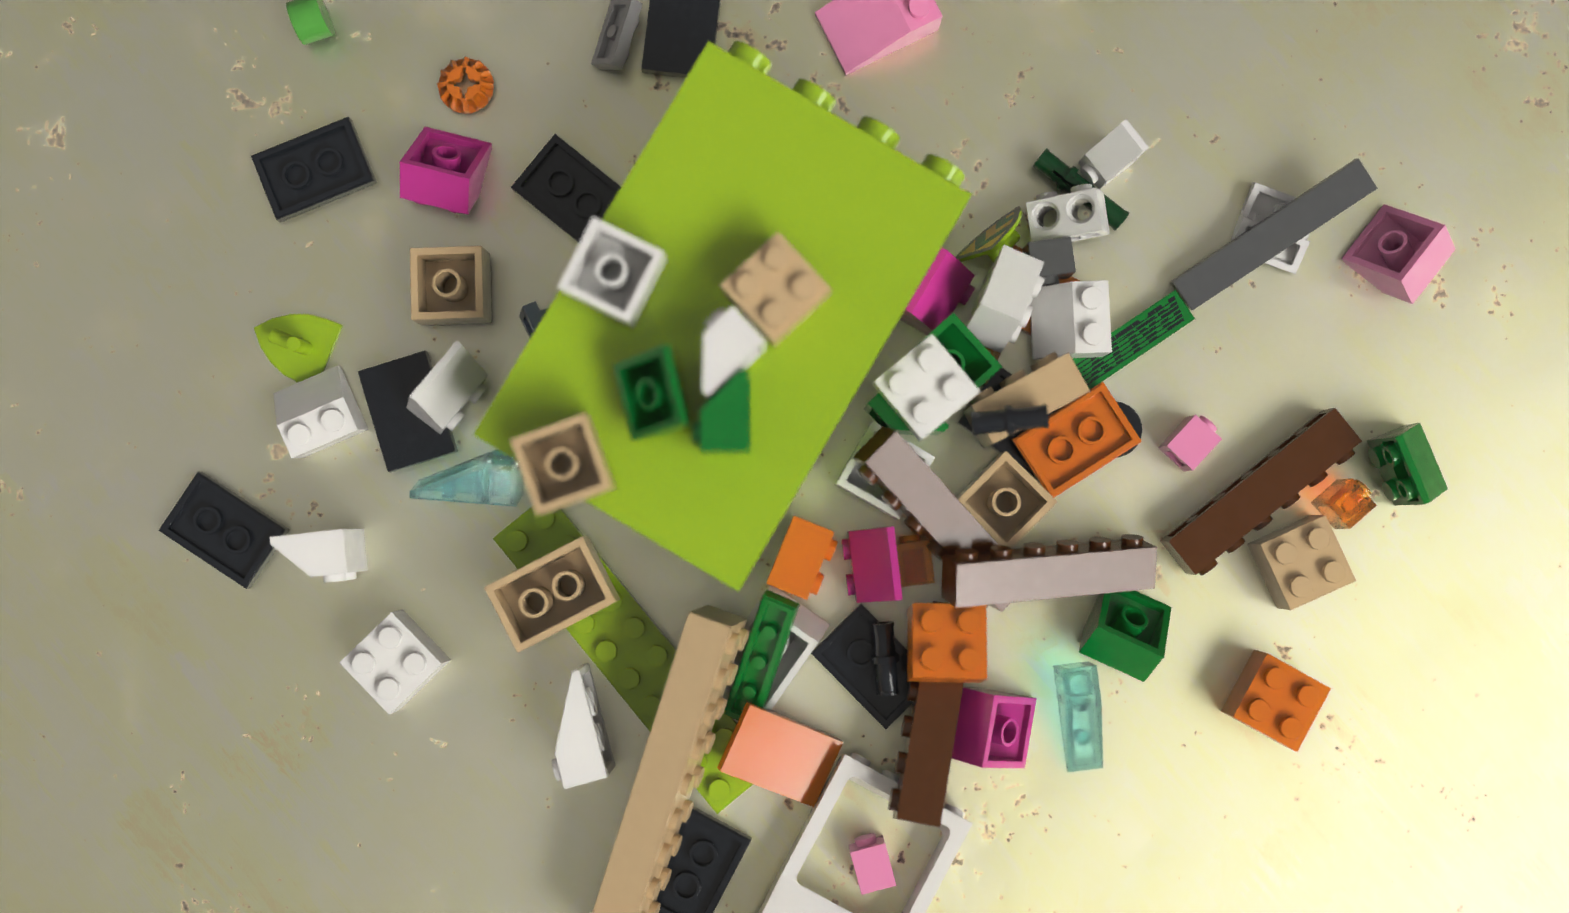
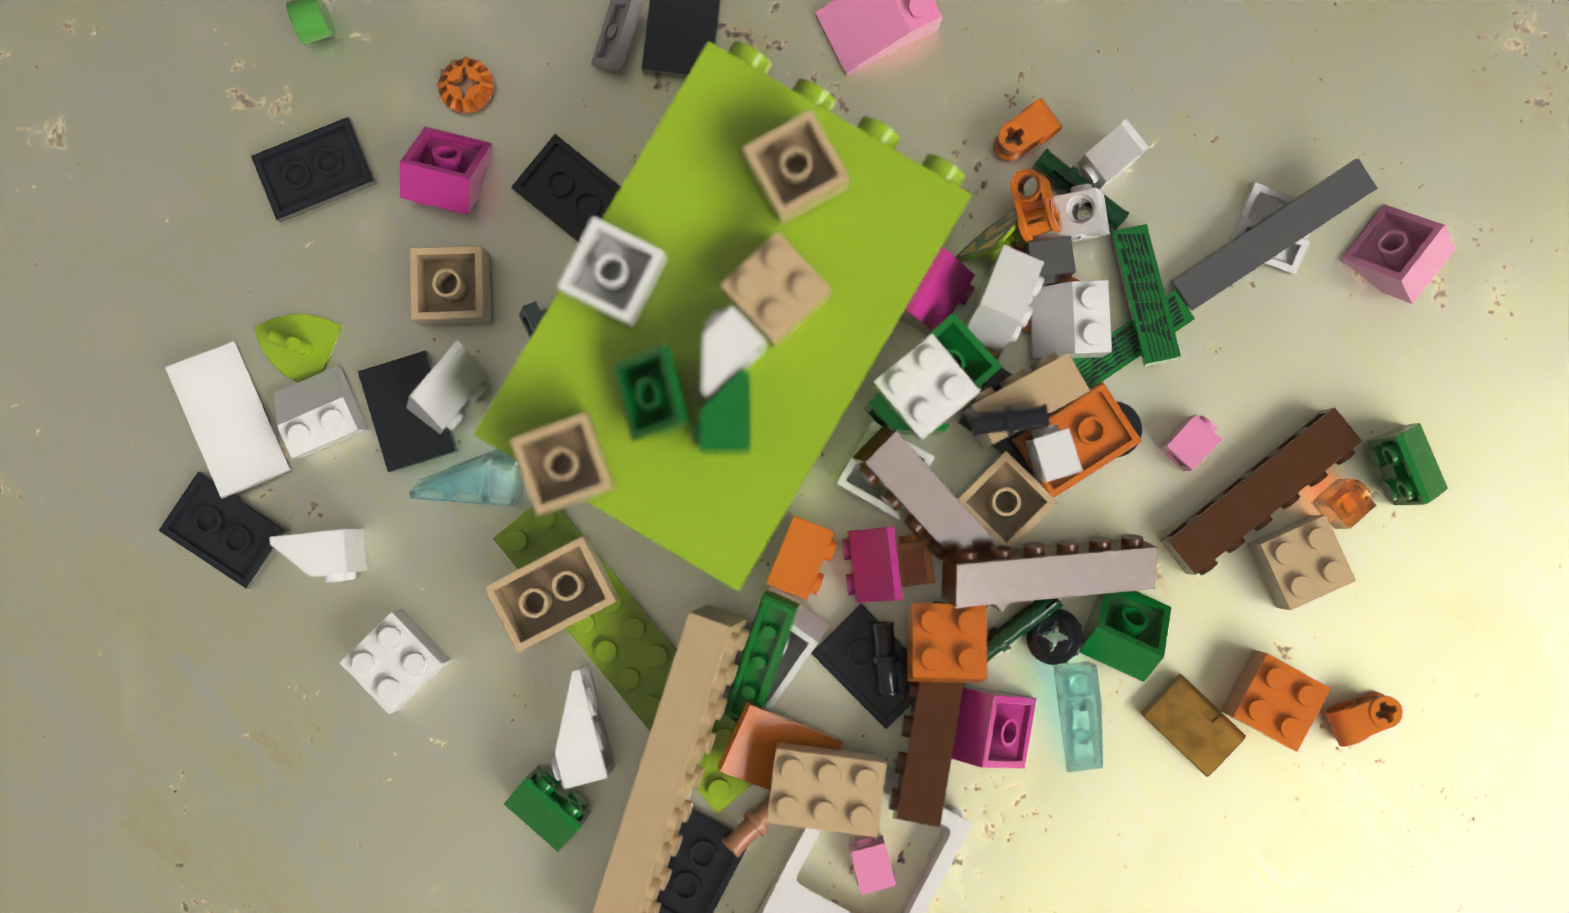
none -> white tile [165,341,291,499]
none -> green slope [504,765,591,852]
none -> nougat pin [722,795,770,858]
none -> tan brick [742,109,850,226]
none -> tan brick [767,742,887,837]
none -> dark green pin [987,598,1064,663]
none -> orange piece [993,98,1063,162]
none -> orange piece [1010,169,1062,242]
none -> white brick [1025,424,1083,482]
none -> black gear [1026,608,1084,666]
none -> green tile [1111,224,1181,367]
none -> pearl gold piece [1141,674,1246,777]
none -> orange piece [1324,691,1403,747]

